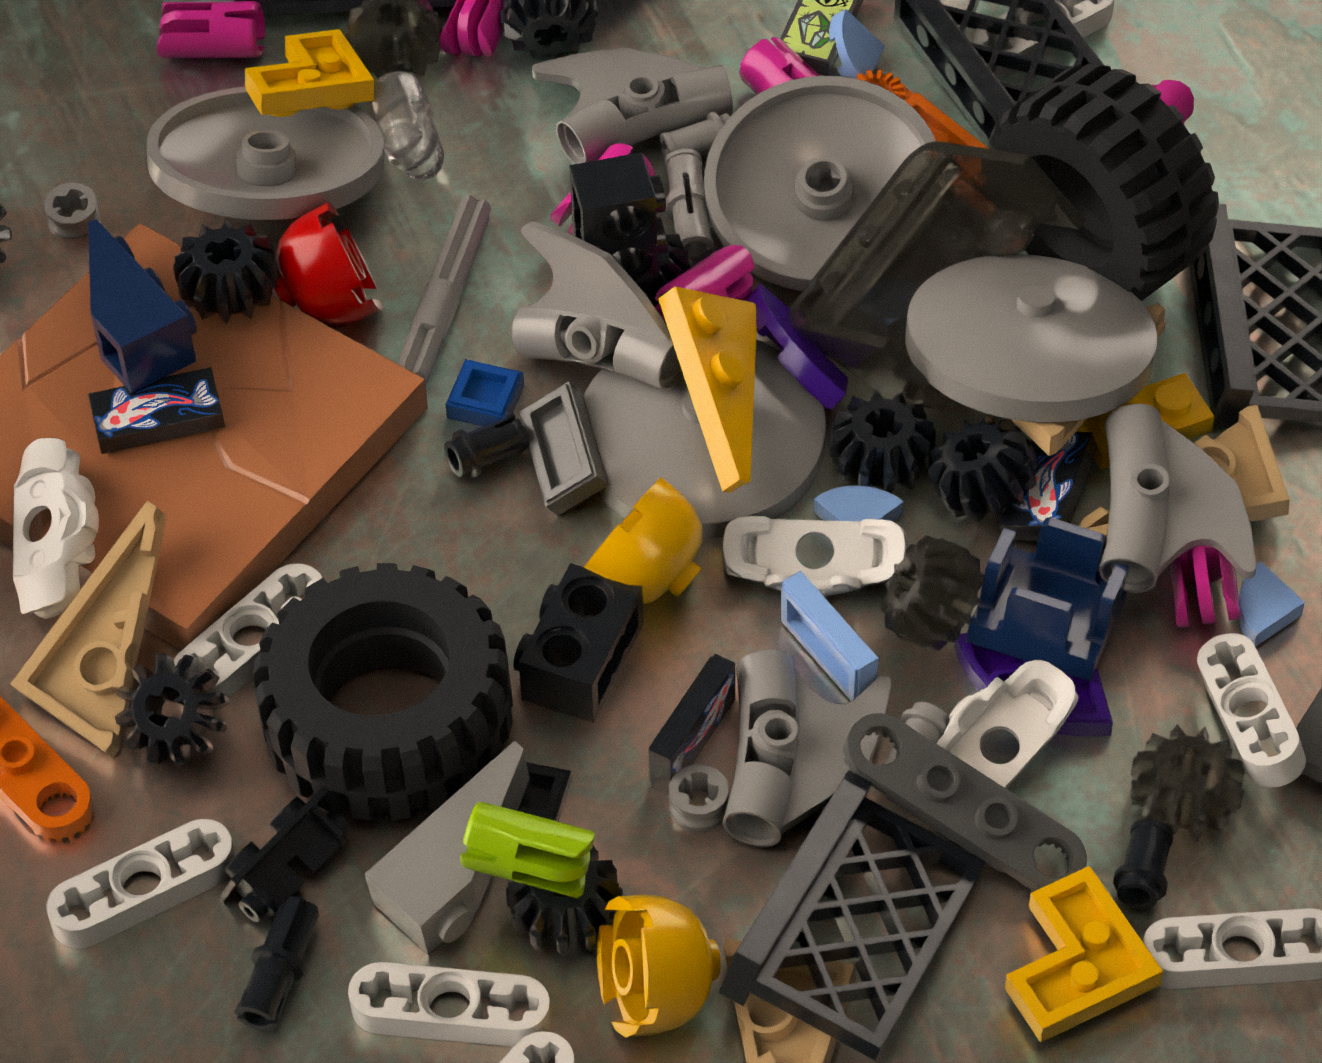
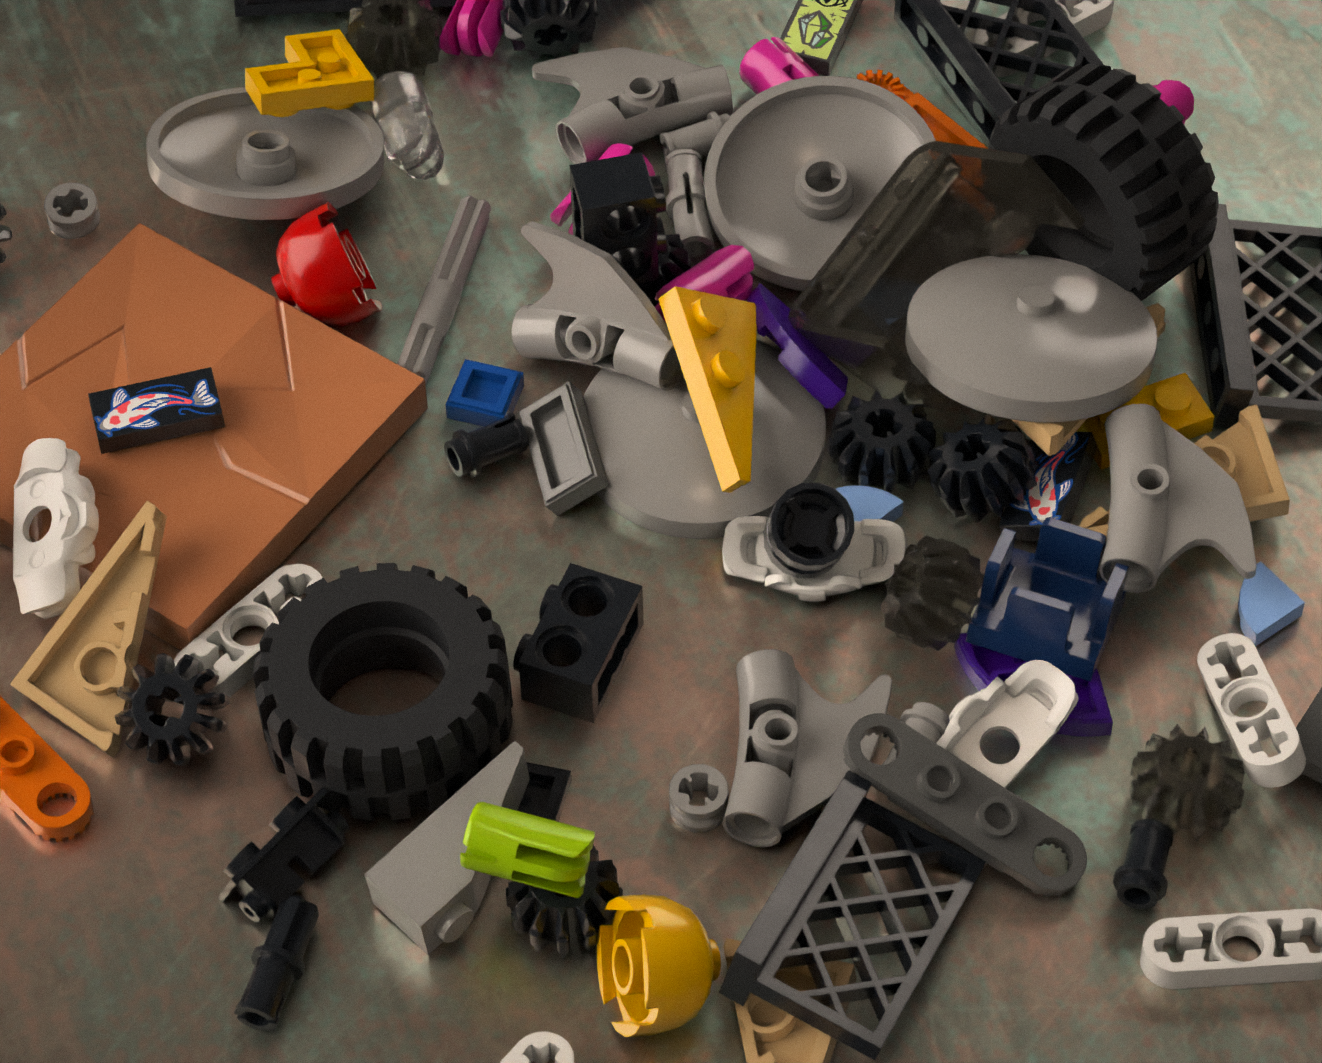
white beam [46,819,235,948] -> none
dark blue slope [88,219,197,394] -> none
dark pink arm [157,1,265,59] -> none
black gear [173,219,279,324] -> none
white beam [348,962,551,1047] -> none
yellow cylinder [584,477,703,604] -> none
black tile [648,654,735,795] -> none
light blue tile [781,571,879,701] -> none
light blue tile [829,9,885,79] -> none
yellow plate [1005,866,1163,1043] -> none
dark pink arm [1169,545,1241,628] -> none
none -> black wheel [763,482,855,578]

